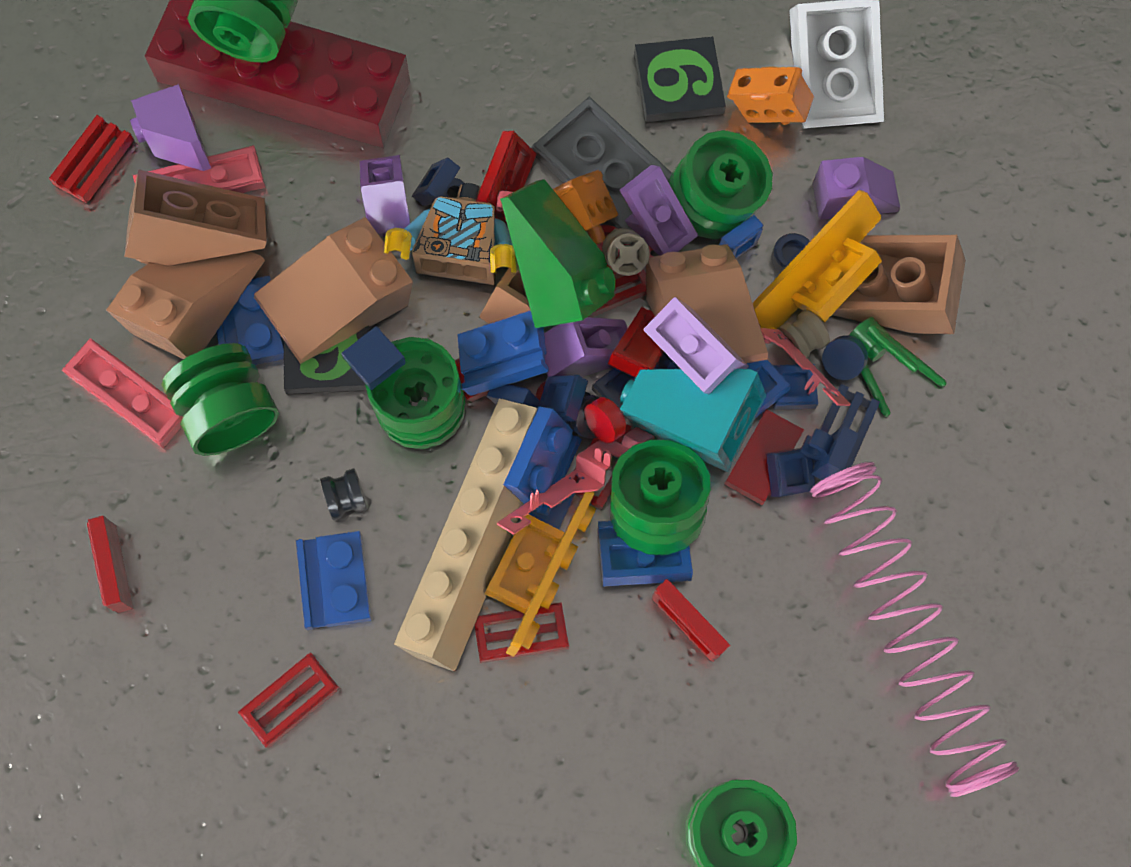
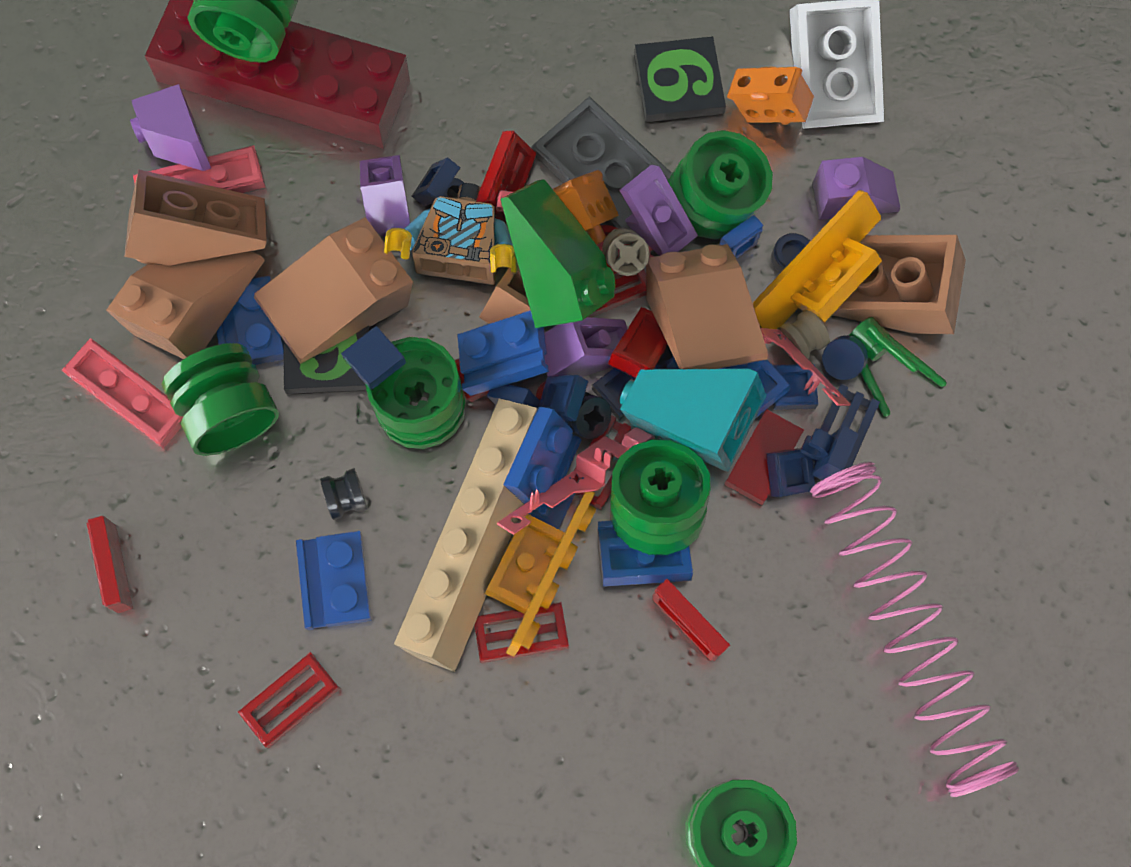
red tile [49,115,134,203] -> none
red tile [584,397,626,443] -> none
lavender panel [643,297,749,395] -> none

